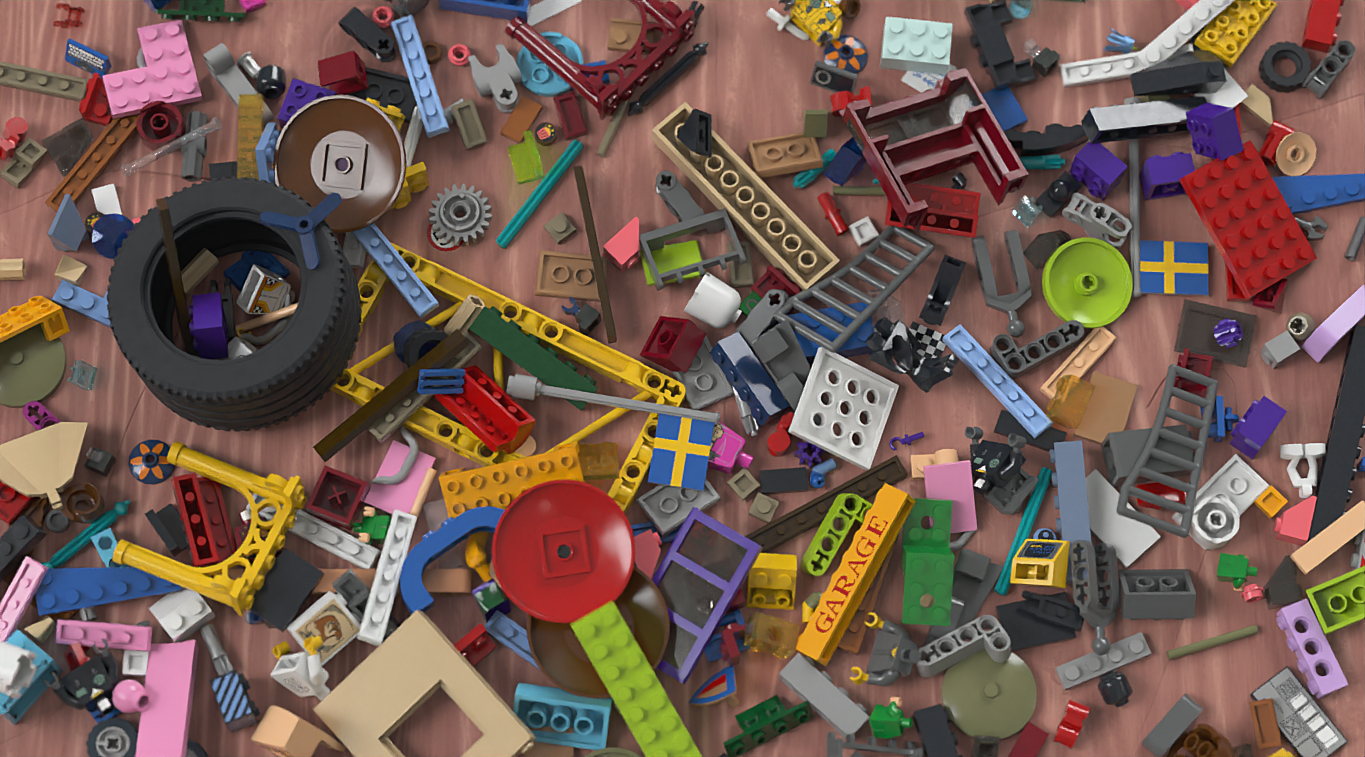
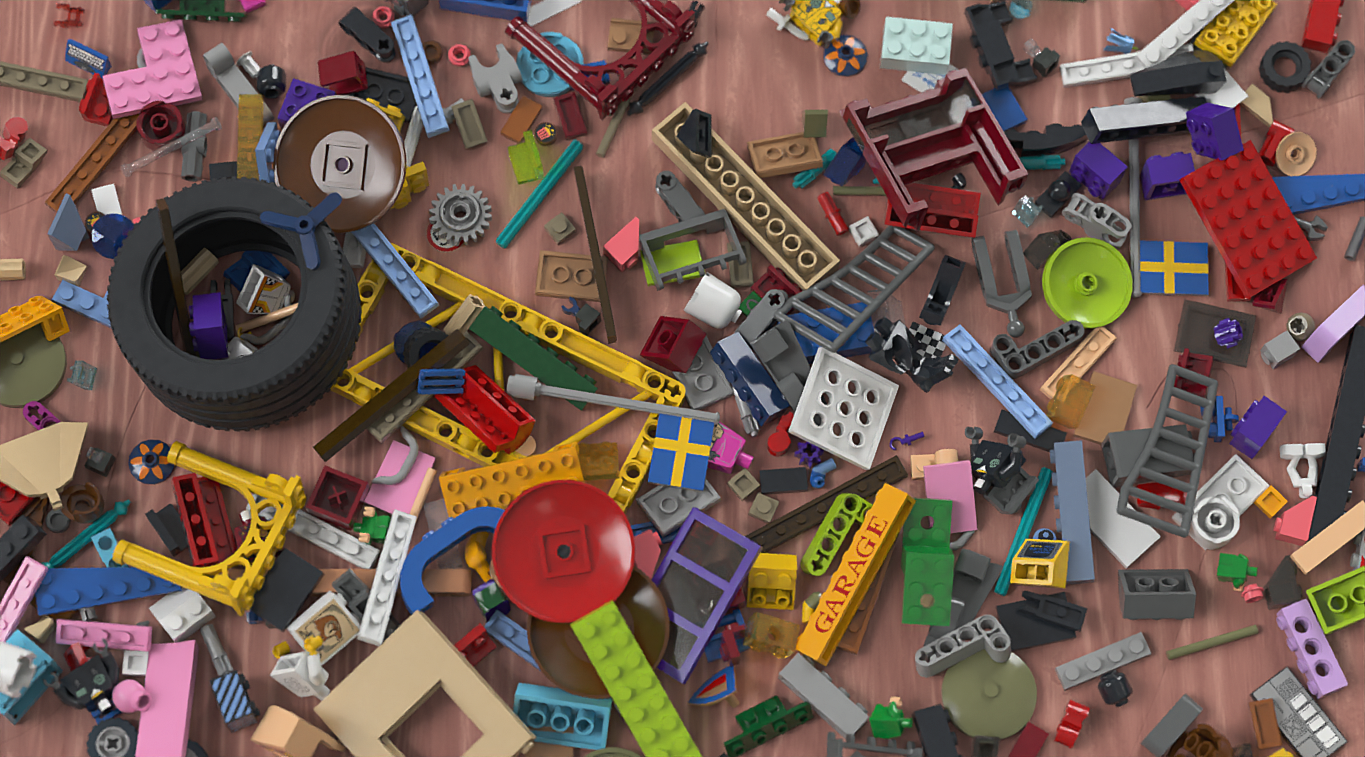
clear smoke slope [42,118,94,177] -> none
slope [810,61,858,93] -> none
red leg [830,86,873,117] -> none
dark grey torso [850,612,920,687] -> none
dark grey piece [1070,540,1120,655] -> none

